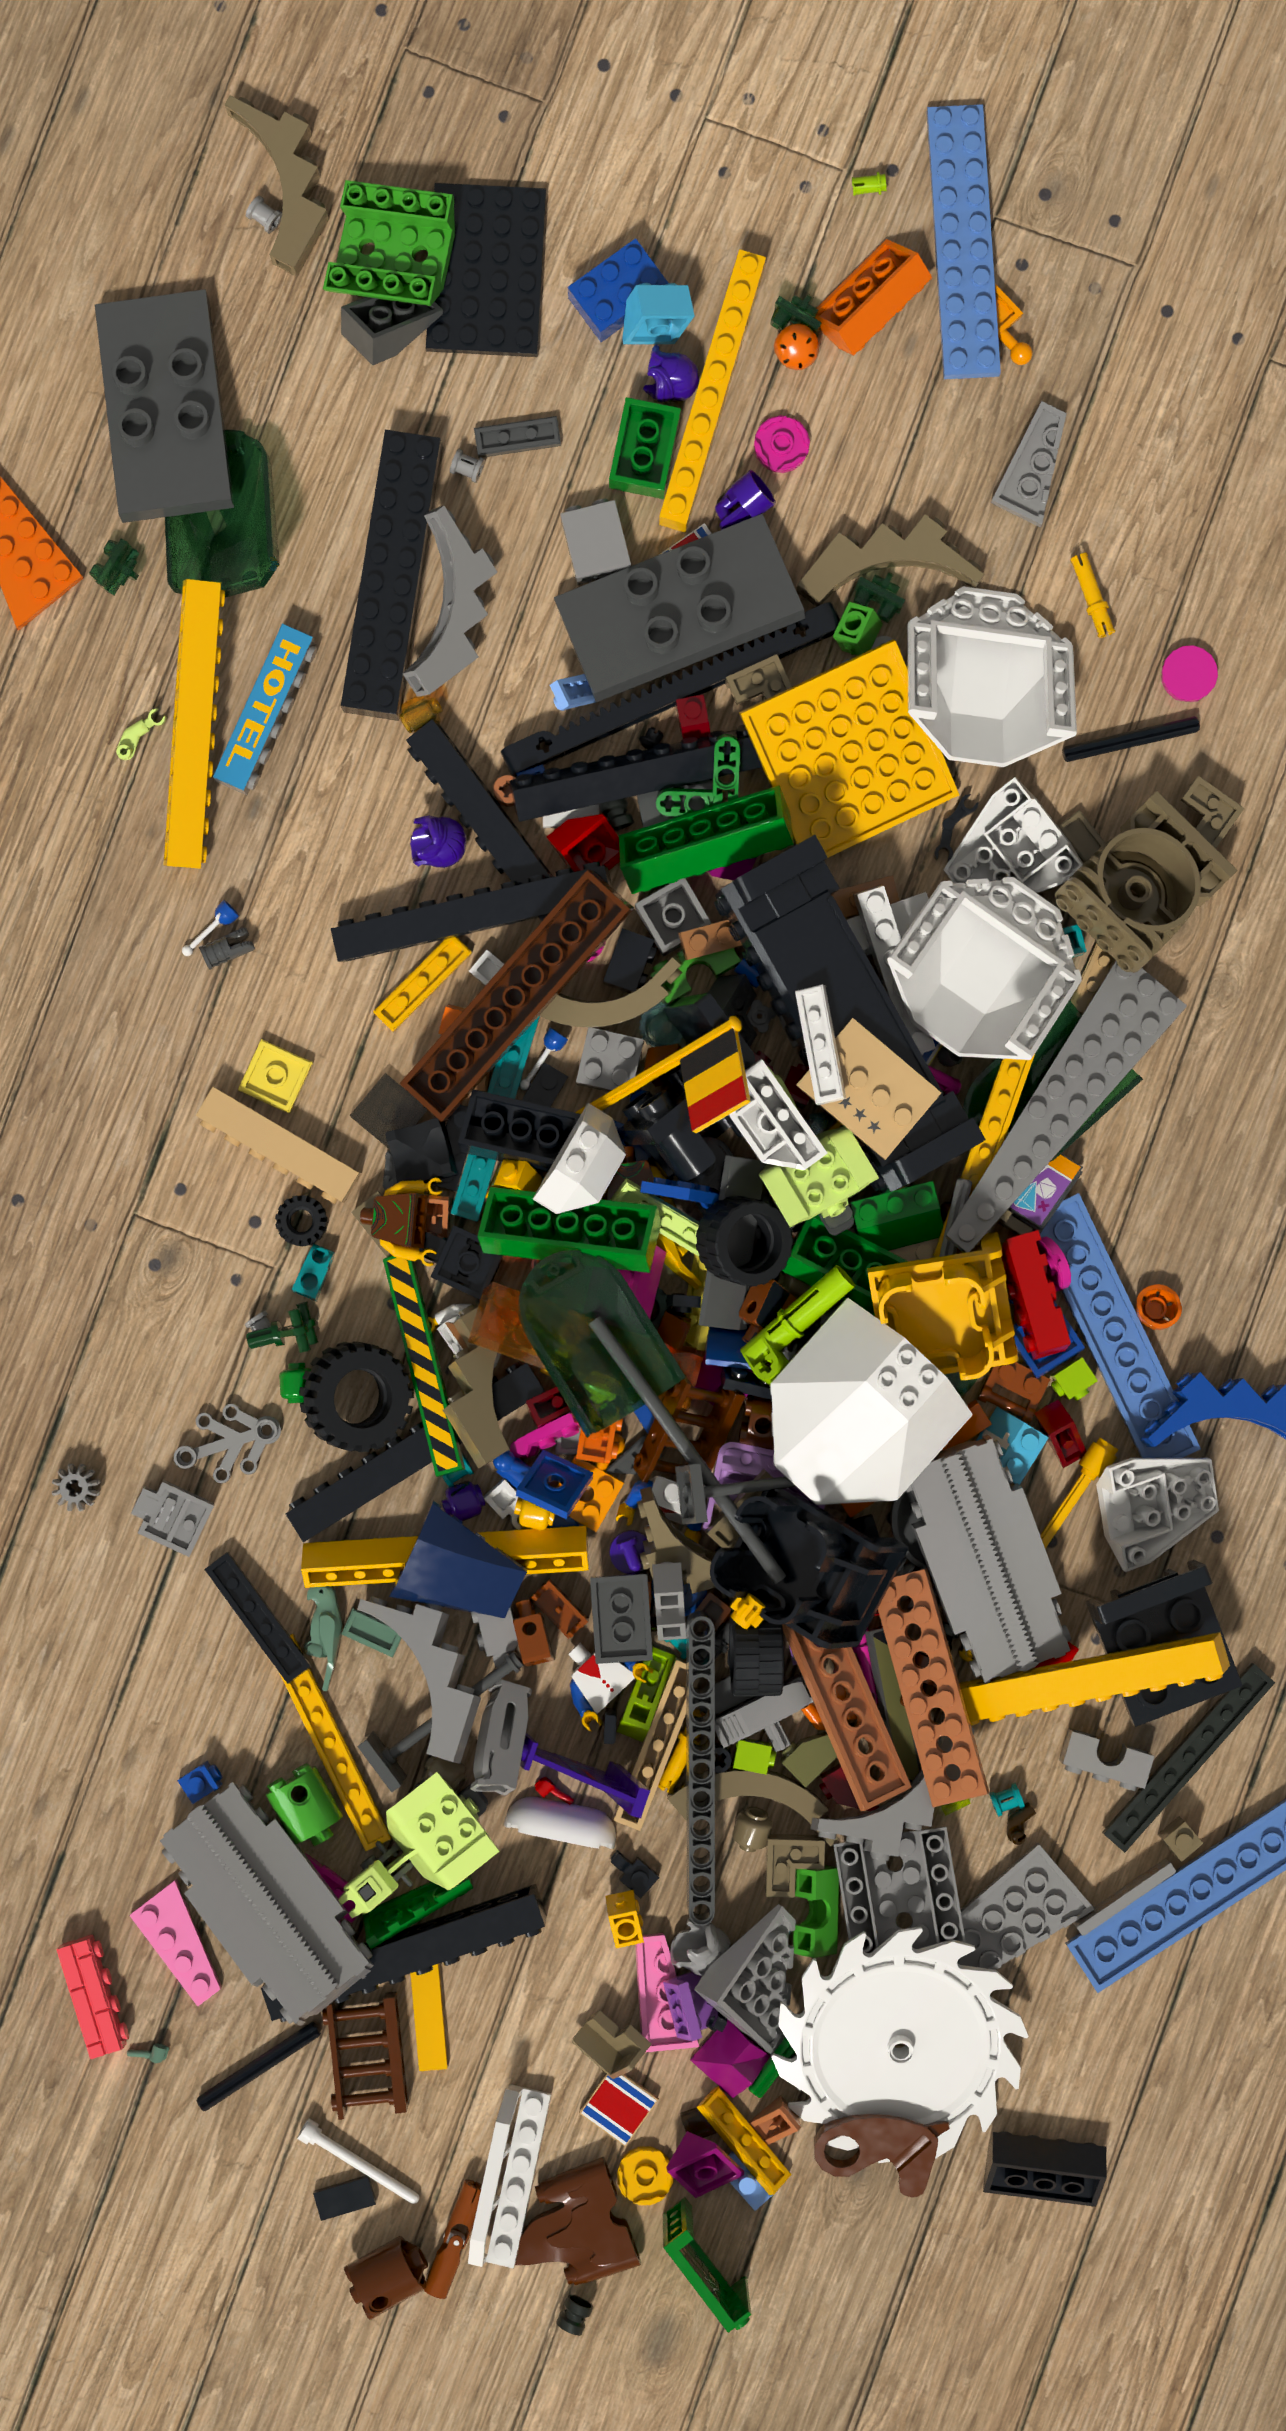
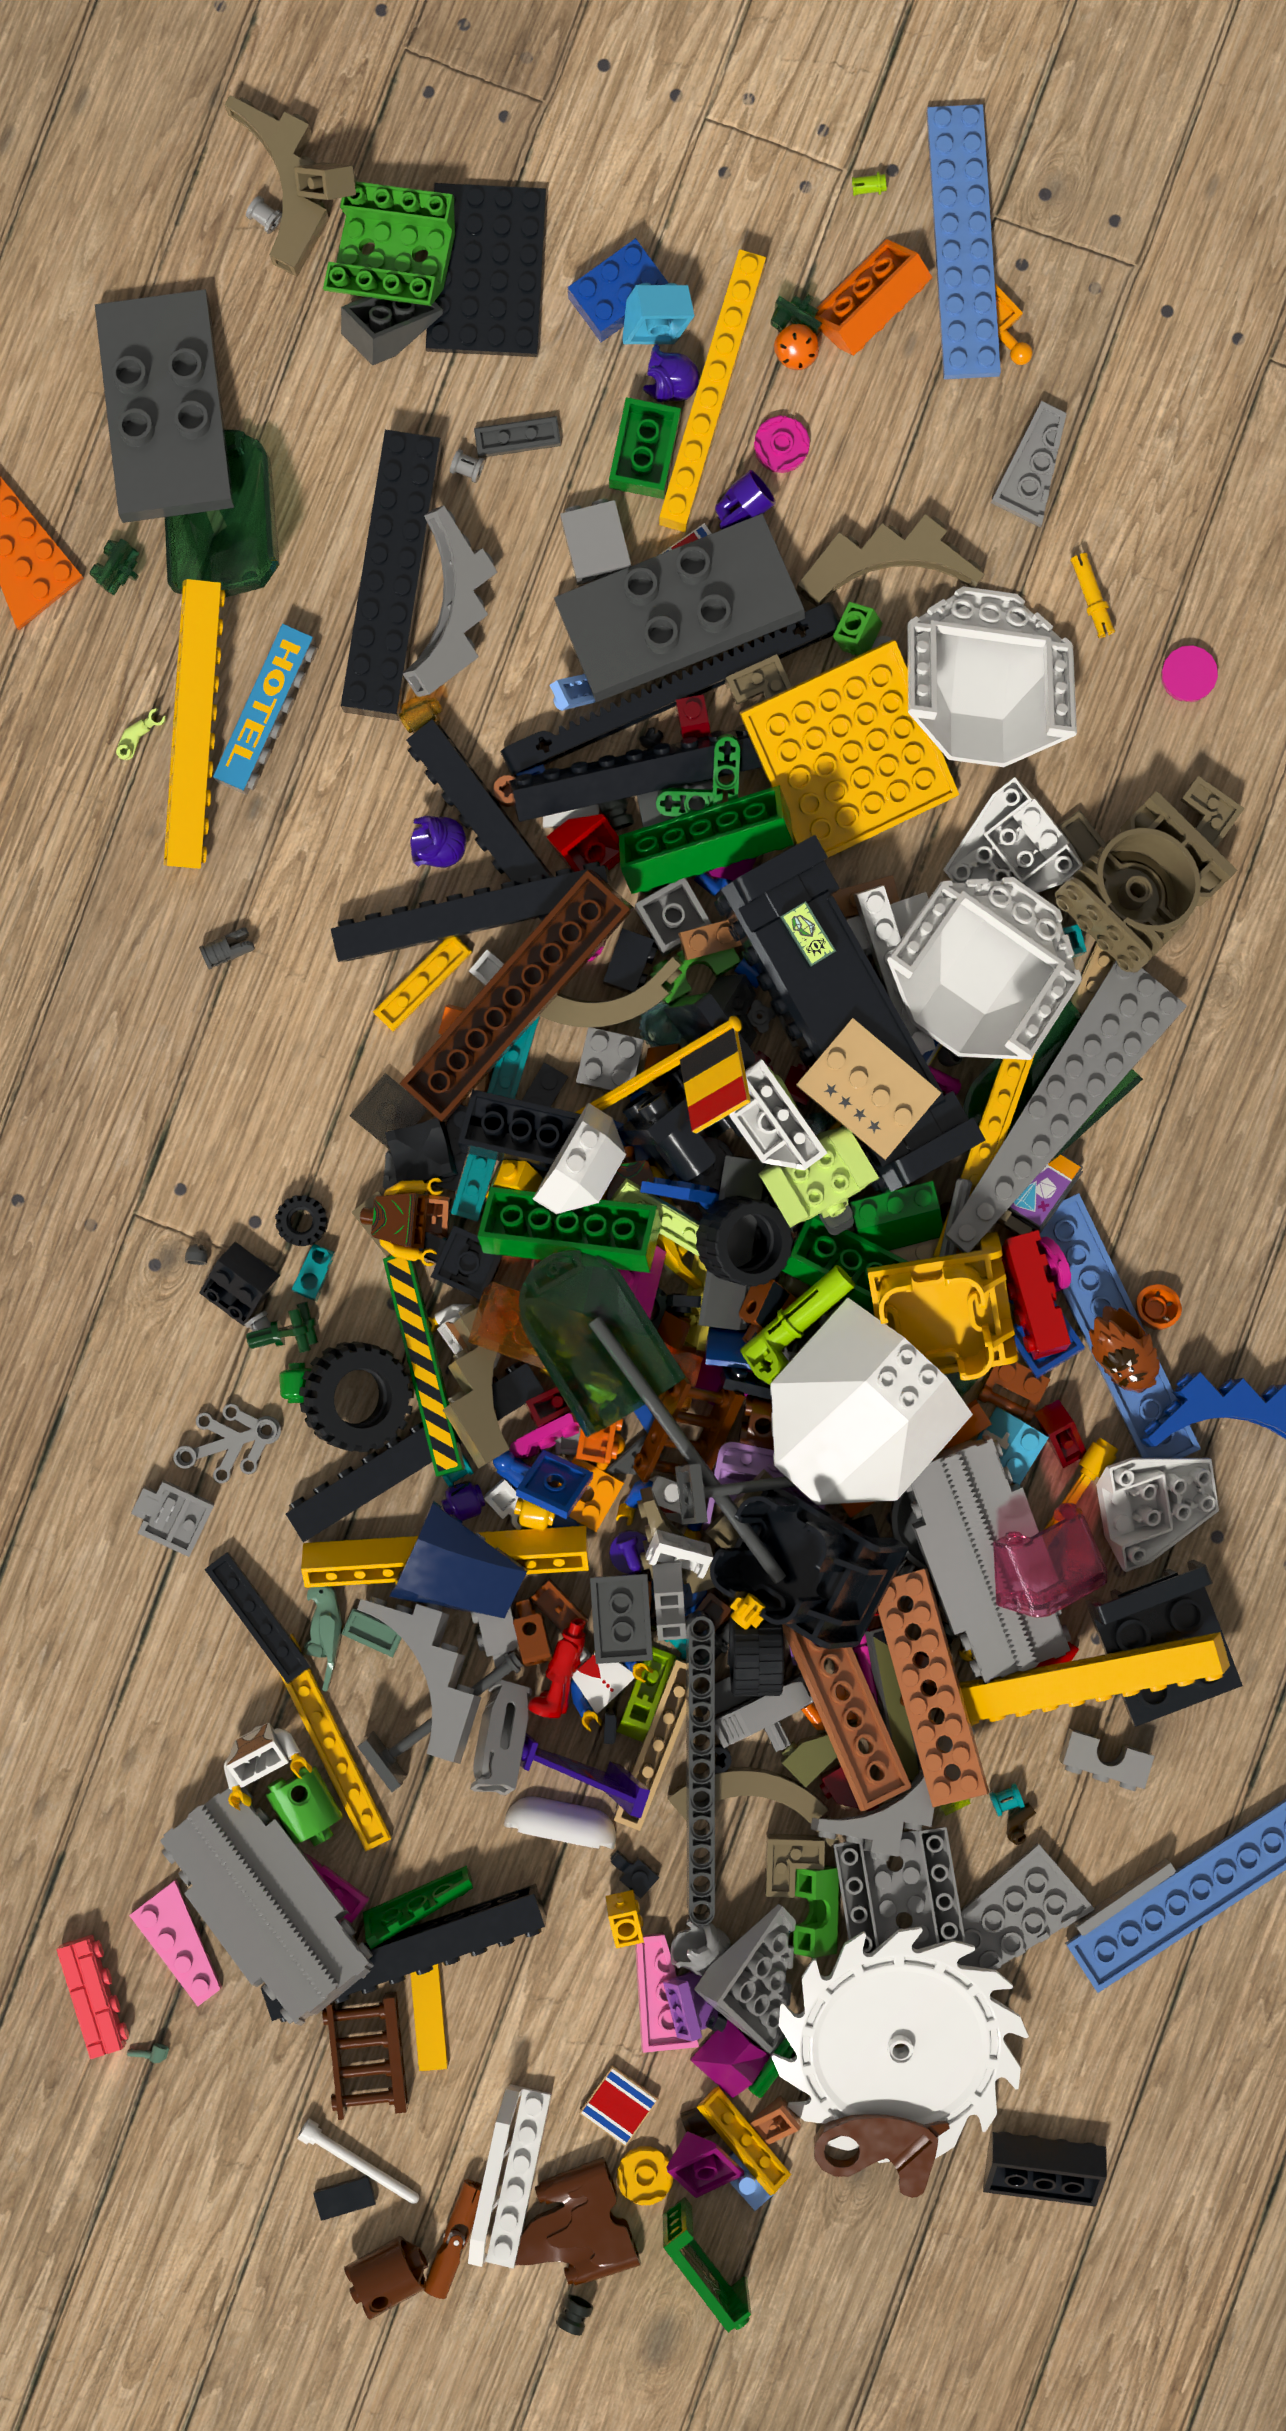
light grey gear [52,1464,101,1511] -> none
blue bracket [177,1760,223,1804] -> none
hinge [182,900,240,956] -> none
tan brick [196,1087,361,1204] -> none
black axle [196,2022,321,2111] -> none
light yellow tile [238,1039,313,1114] -> none
yellowish green piece [338,1771,500,1918] -> none
dark tan head [424,1756,467,1793] -> none
hinge [519,1027,569,1090] -> none
red hand [534,1777,574,1805] -> none
dark tan panel [572,2010,651,2079] -> none
yellow pin [658,1709,706,1793] -> none
lime brick [732,1738,776,1775] -> none
dark tan head [732,1807,773,1852] -> none
white tile [795,984,846,1105] -> none
clear green hips [853,572,905,623] -> none
black piece [934,794,979,862] -> none
lime brick [1050,1357,1098,1401] -> none
black axle [1062,716,1200,762] -> none
pearl dark grey plate [1102,1663,1275,1853] -> none
dark tan brick [1158,1816,1204,1862] -> none
none -> dark grey hinge [185,1244,208,1265]
none -> black slope [199,1242,280,1326]
none -> white torso [224,1723,312,1811]
none -> dark tan brick [294,162,356,200]
none -> red piece [528,1618,586,1718]
none -> white hinge [645,1529,713,1579]
none -> blue arm [694,872,732,896]
none -> tile [780,901,836,967]
none -> clear pink windscreen [993,1503,1108,1617]
none -> dark orange head [1089,1306,1160,1393]

